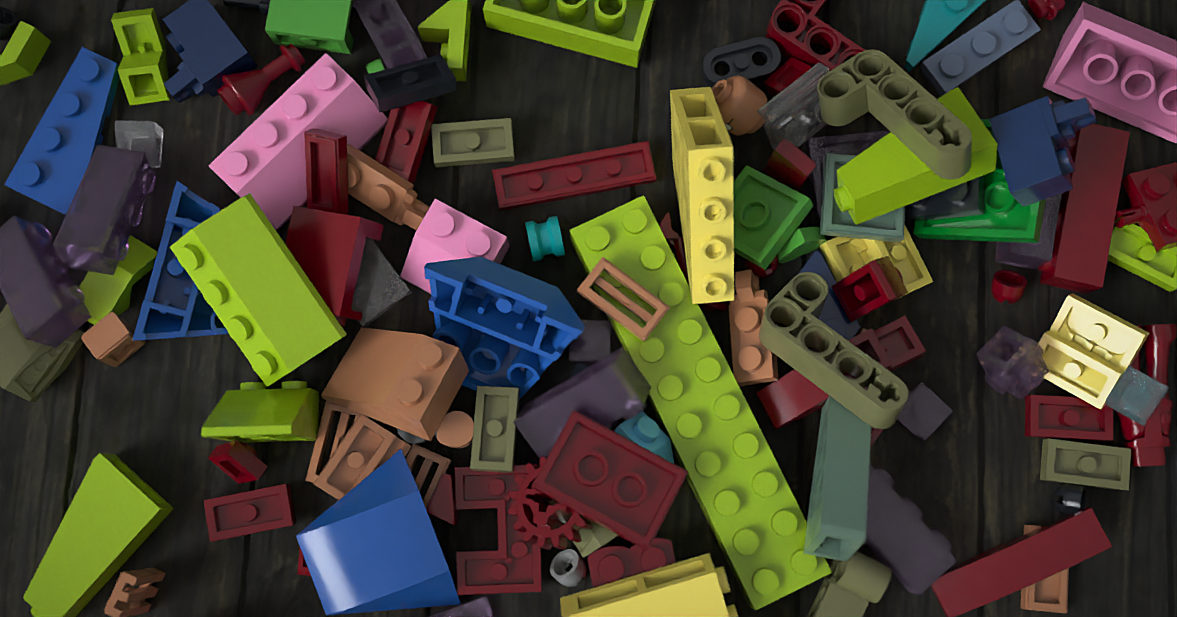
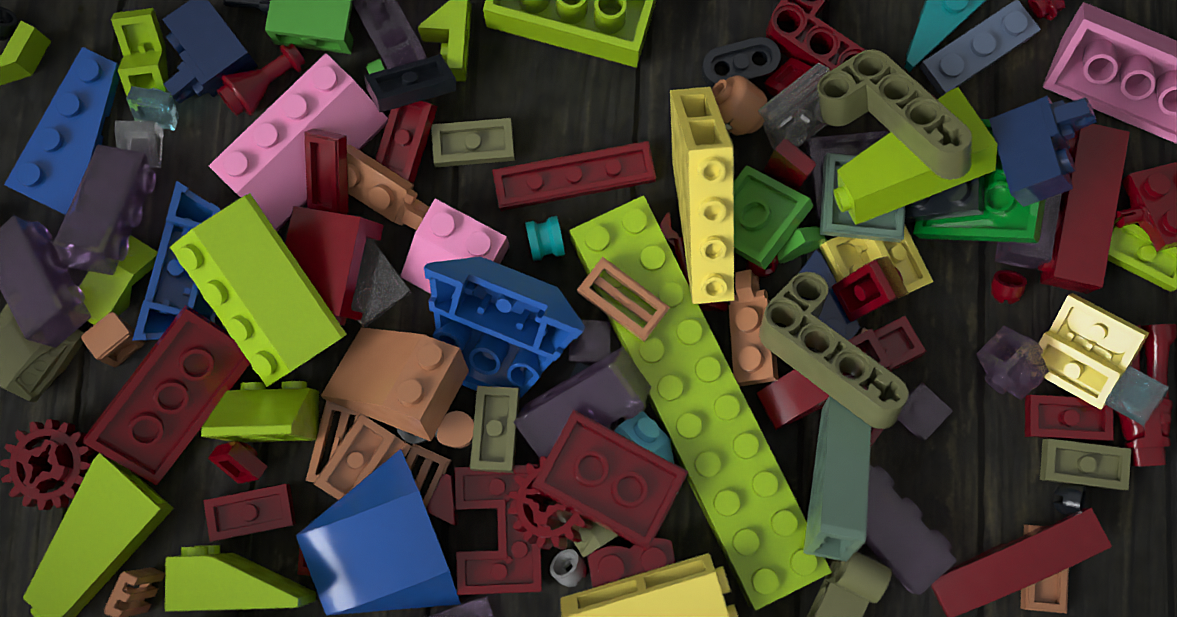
none -> dark red gear [0,419,96,510]
none -> dark red plate [83,305,250,485]
none -> clear light blue plate [126,86,179,130]
none -> lime slope [165,545,316,611]

